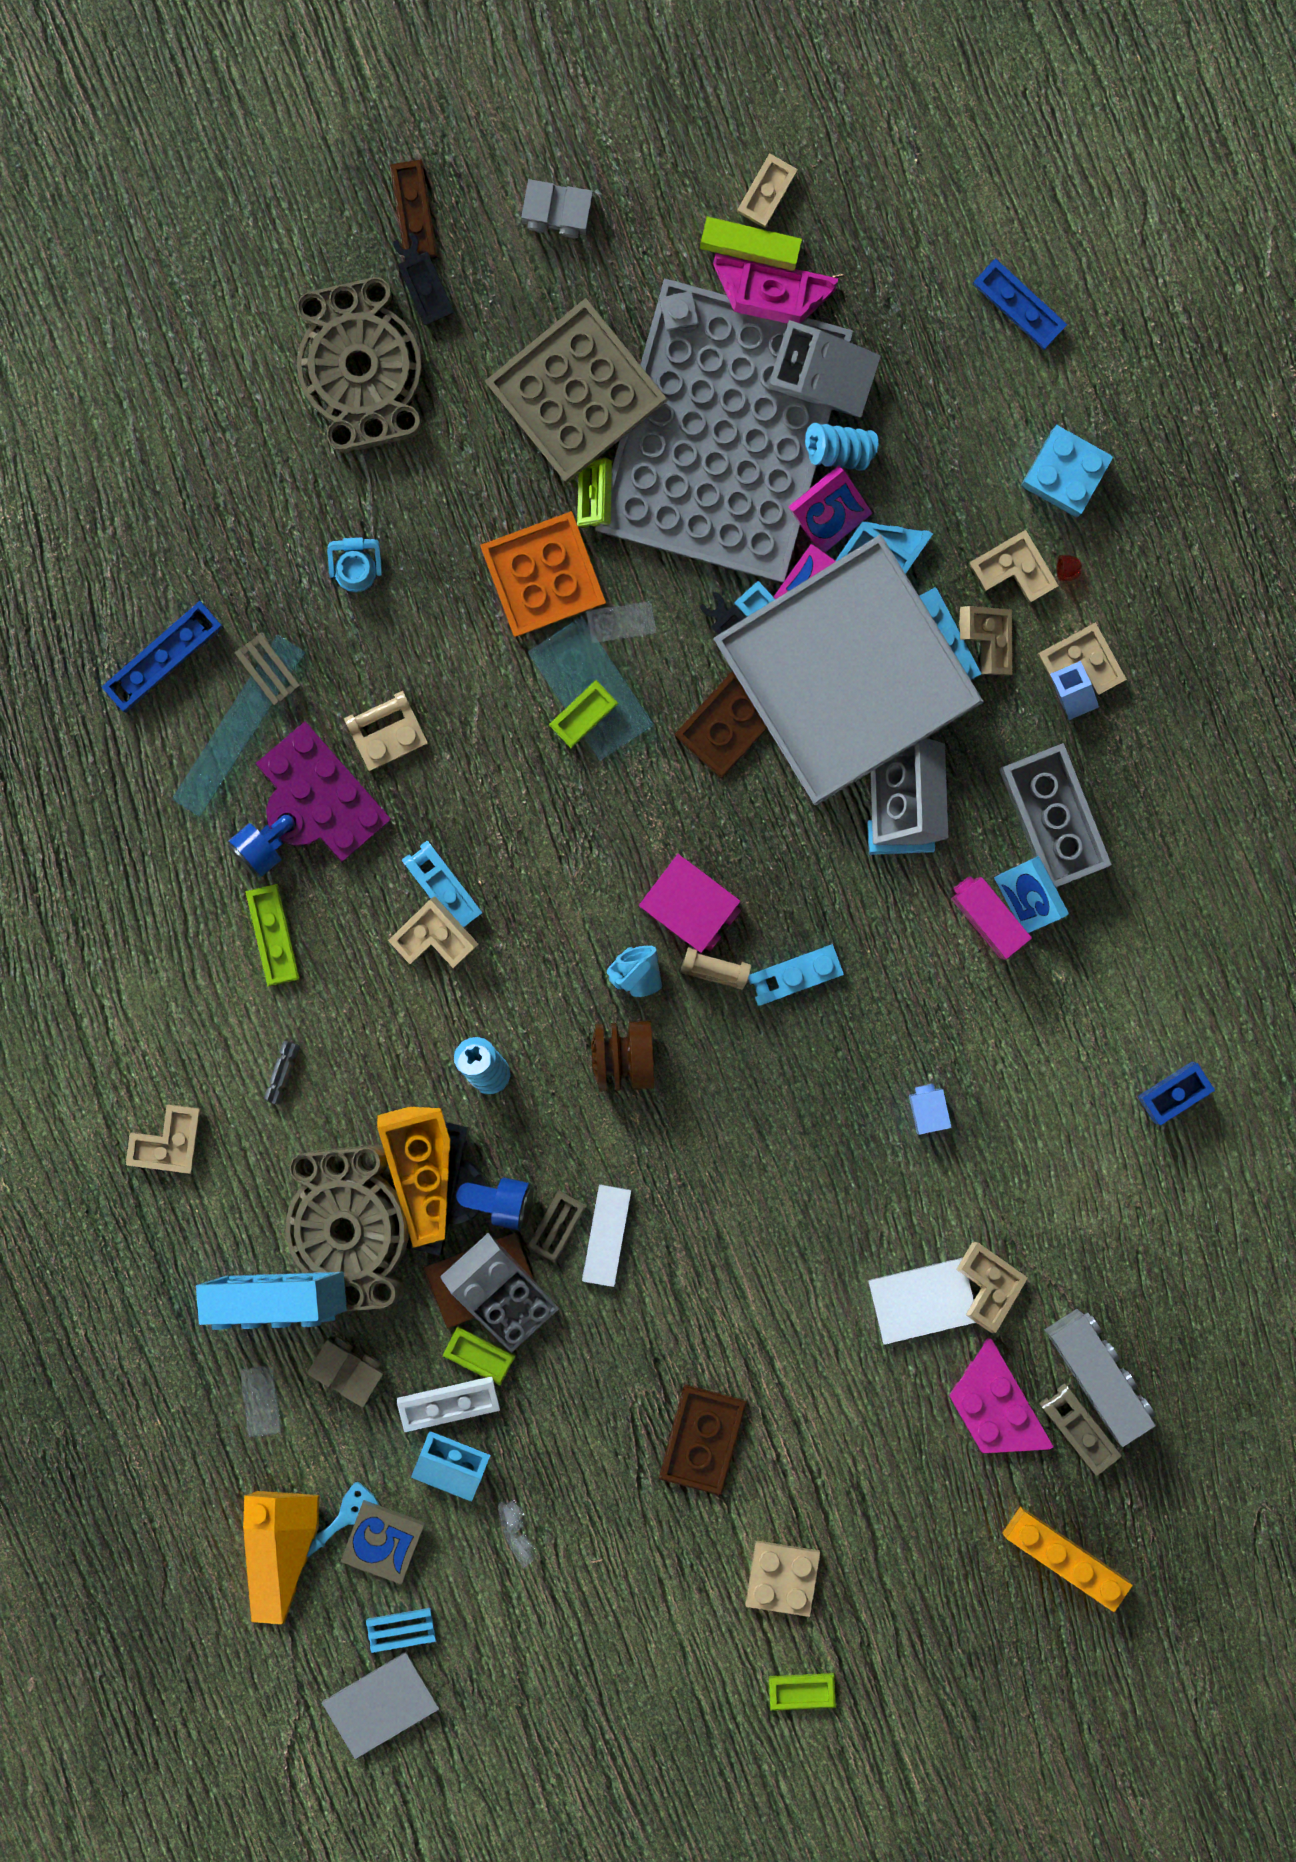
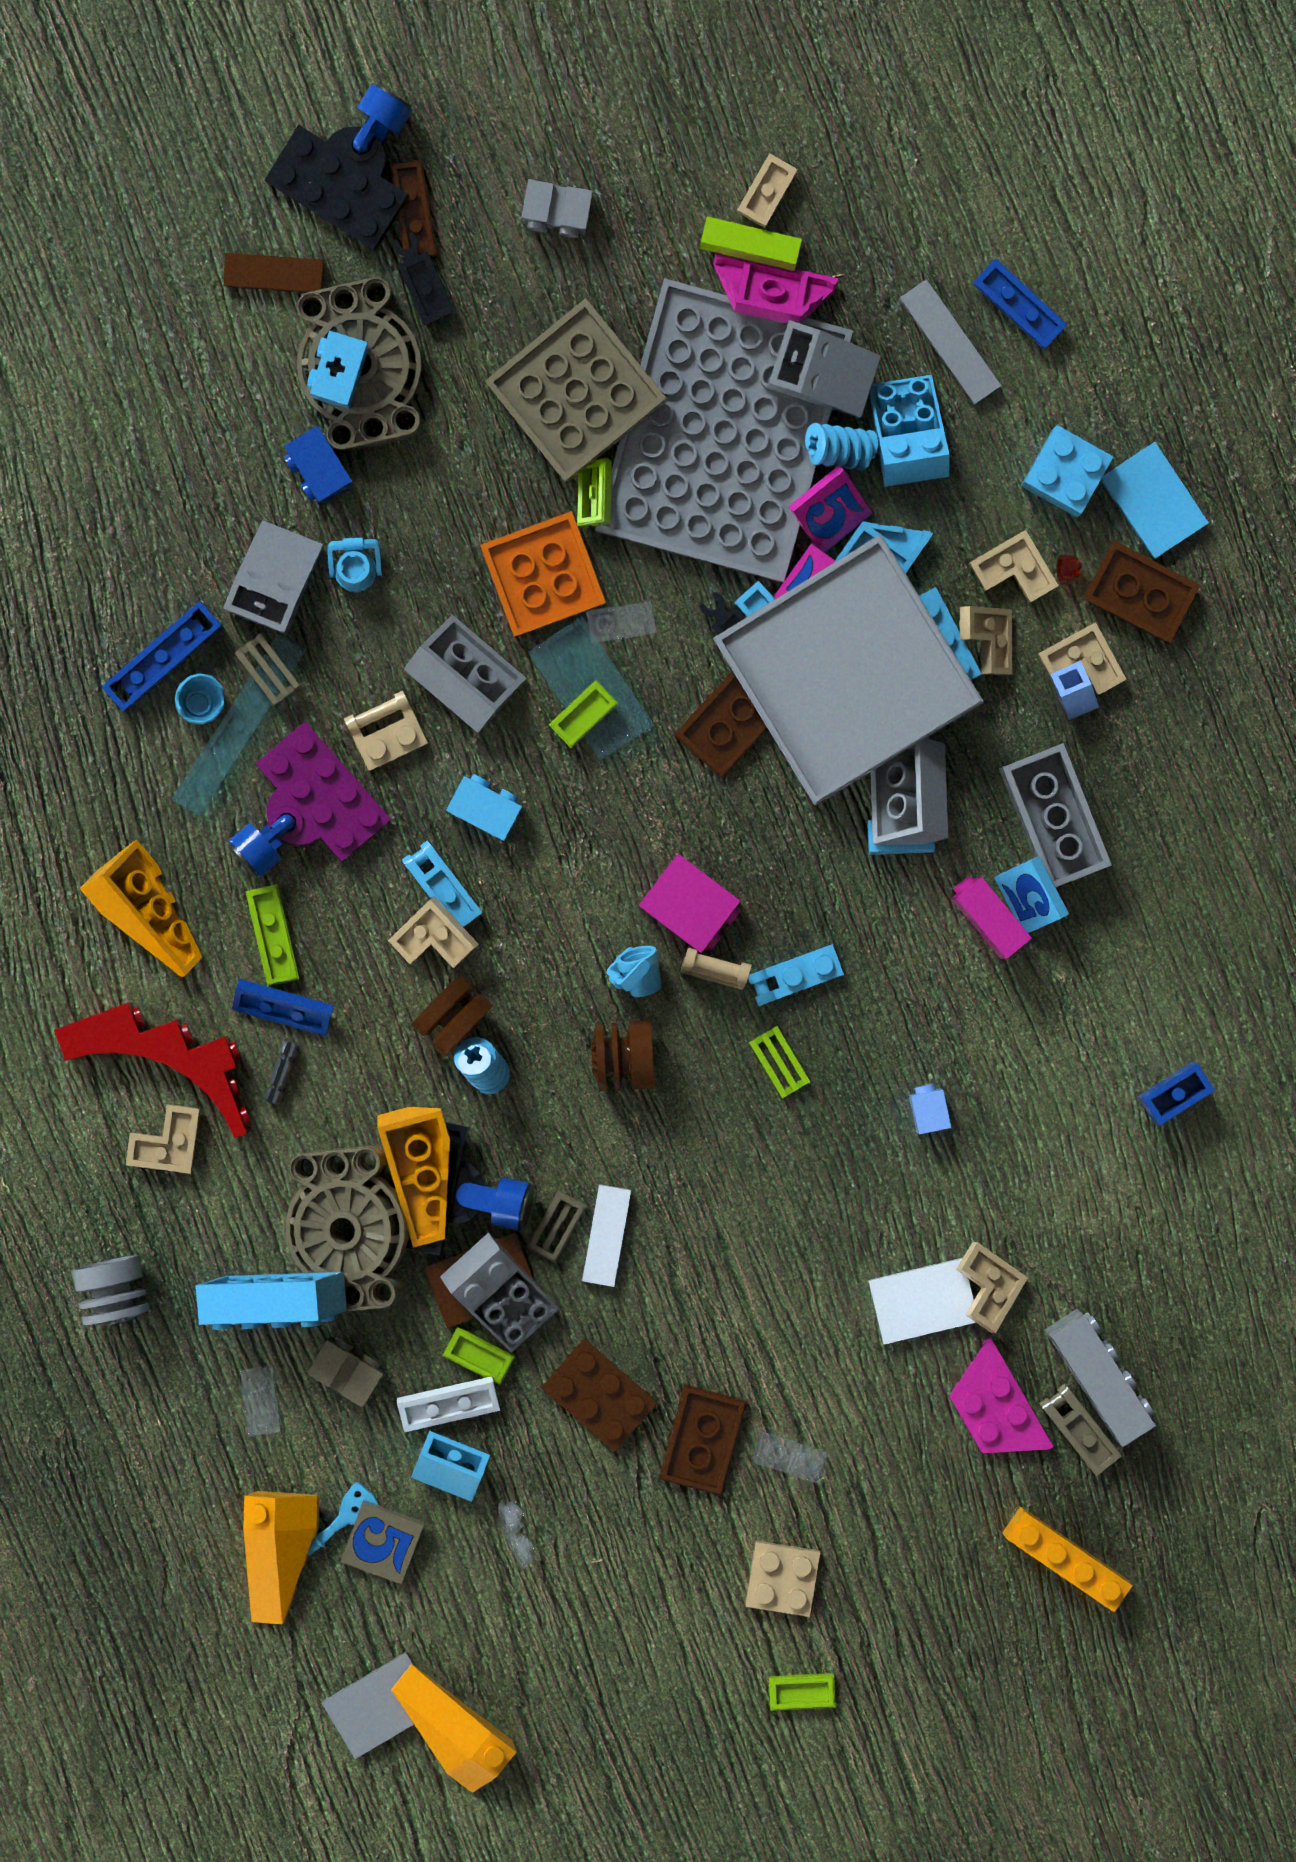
medium azure tile [366,1608,436,1653] -> none
light grey plate [659,291,698,332] -> none
none -> red arch [54,1002,252,1138]
none -> light grey wheel [71,1255,151,1326]
none -> light orange wedge [80,839,203,977]
none -> medium azure hair [175,673,224,725]
none -> reddish brown tile [223,253,324,293]
none -> light grey slope [223,520,323,635]
none -> blue plate [232,979,334,1036]
none -> black plate [264,83,413,251]
none -> blue brick [284,425,354,505]
none -> medium azure brick [307,330,369,410]
none -> light orange wedge [391,1664,517,1793]
none -> light grey slope [404,614,526,733]
none -> reddish brown wheel [411,974,493,1057]
none -> medium azure brick [446,774,523,842]
none -> reddish brown plate [541,1338,658,1452]
none -> lime tile [749,1026,810,1099]
none -> clear slope [752,1430,828,1484]
none -> medium azure slope [869,375,950,487]
none -> light grey tile [899,279,1001,406]
none -> reddish brown plate [1083,540,1200,644]
none -> medium azure tile [1101,442,1209,560]

